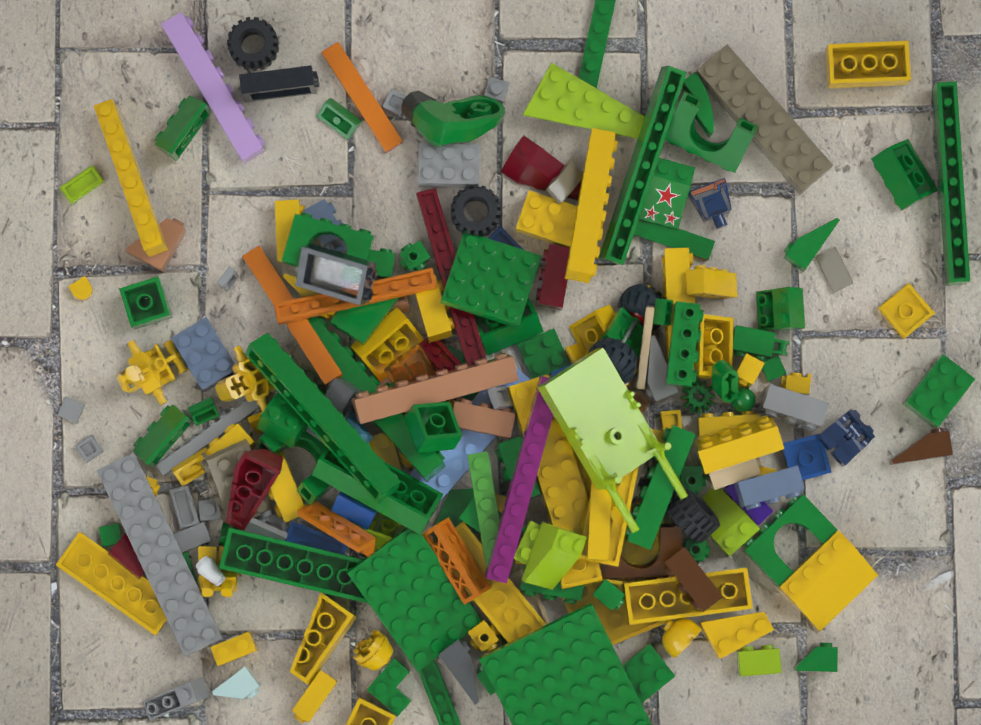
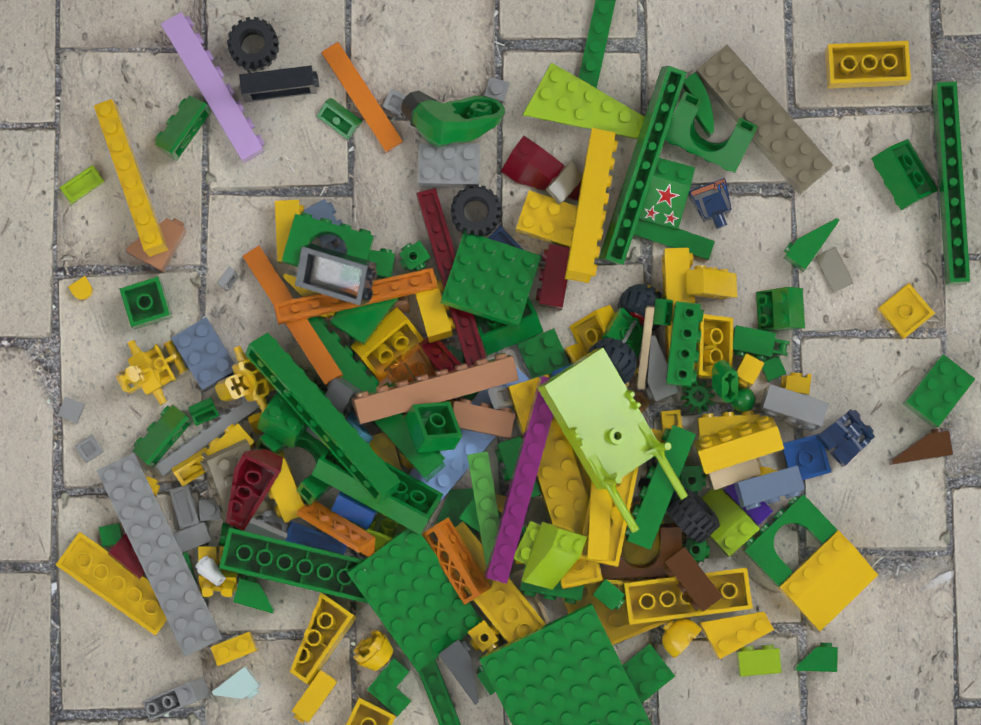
none -> green slope [233,576,275,614]

